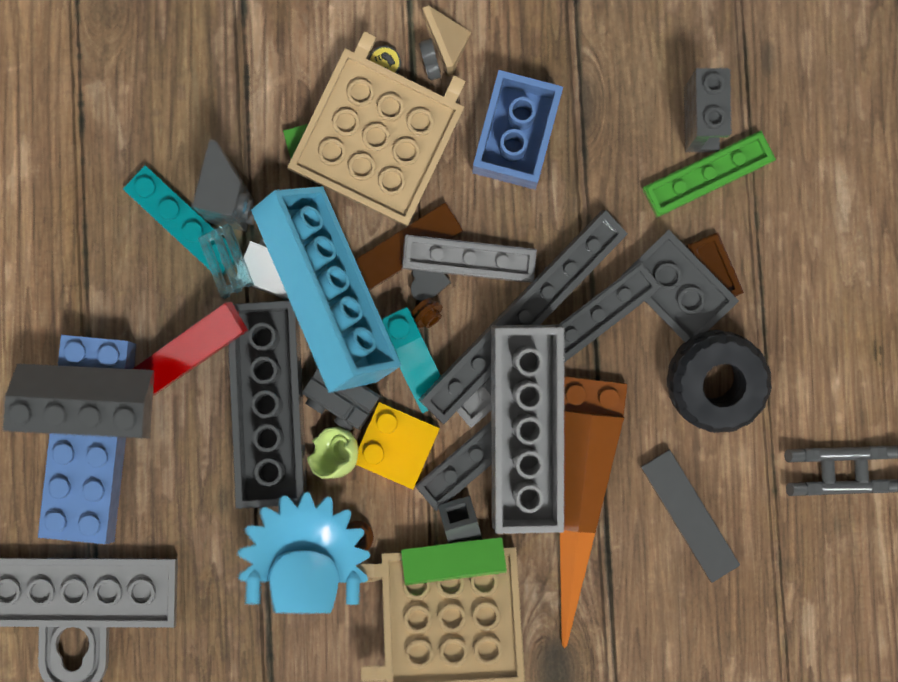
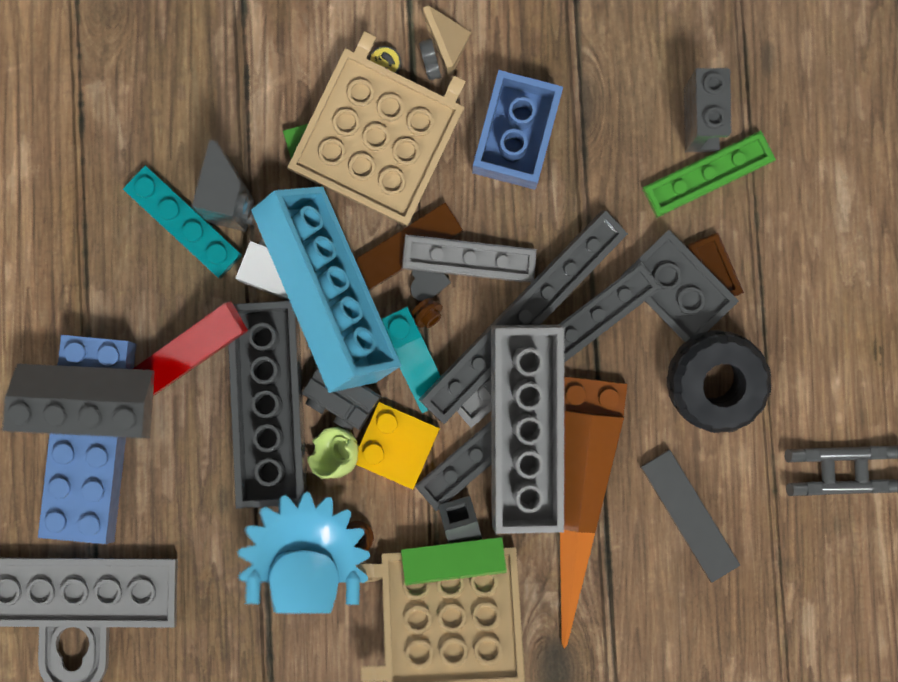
clear light blue tile [198,224,254,299] -> none

